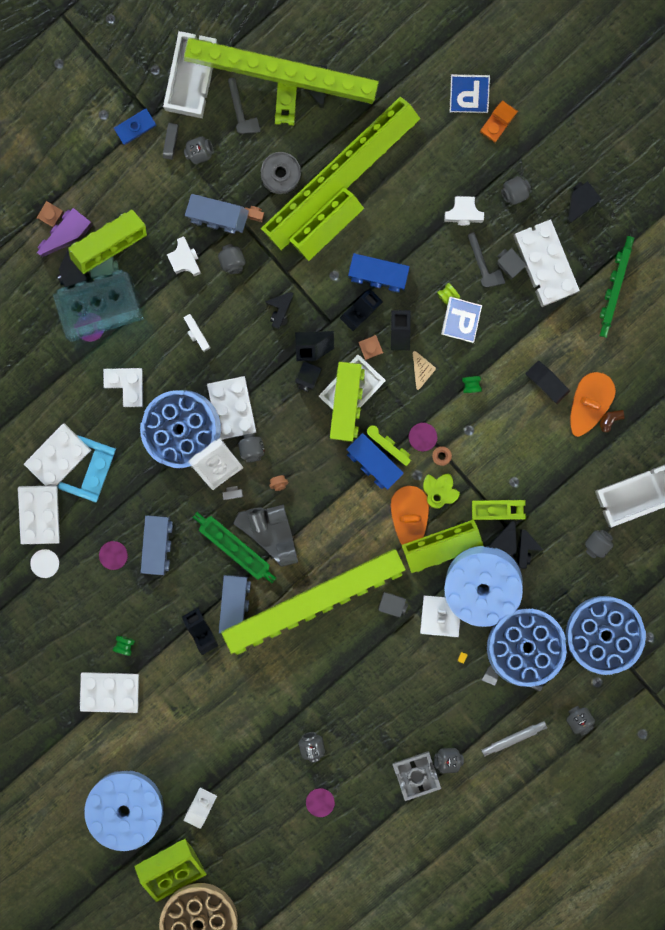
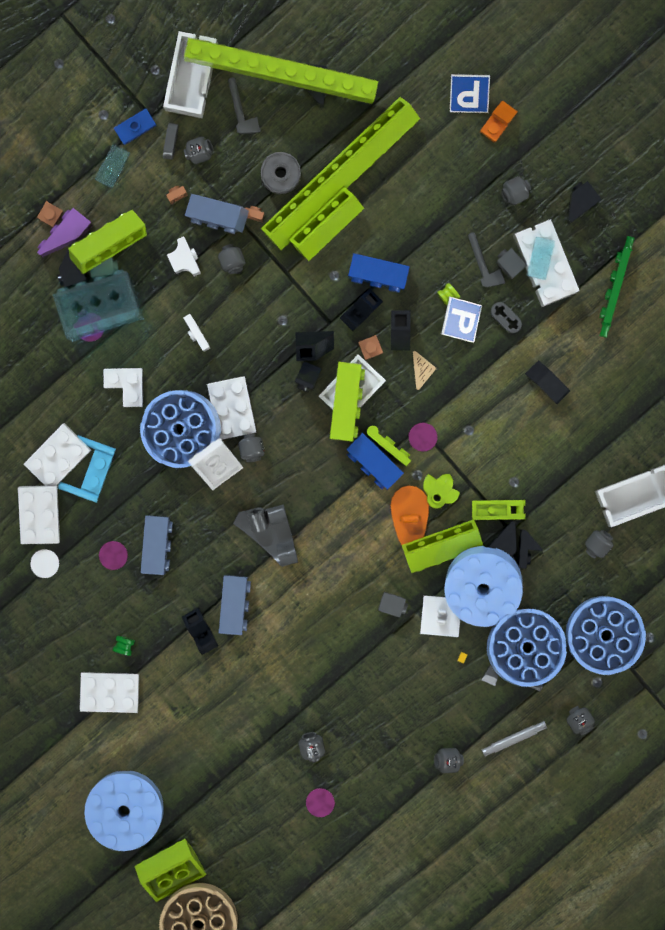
white brick [184,788,217,829] -> none
green plate [192,511,277,584] -> none
lime brick [221,549,406,655] -> none
light grey plate [222,486,243,500] -> none
black slope [265,292,294,330] -> none
nougat plate [269,475,288,491] -> none
lime plate [275,83,297,126] -> none
light grey brick [392,751,441,801] -> none
nougat plate [432,447,452,466] -> none
white brick [444,197,484,226] -> none
green wheel [462,376,482,394] -> none
orange shield [570,372,616,437] -> none
reddish brown arm [600,410,625,433] -> none
none -> clear light blue slope [95,144,130,188]
none -> nougat plate [166,186,188,204]
none -> dark grey beam [490,302,522,334]
none -> clear light blue slope [527,236,555,280]

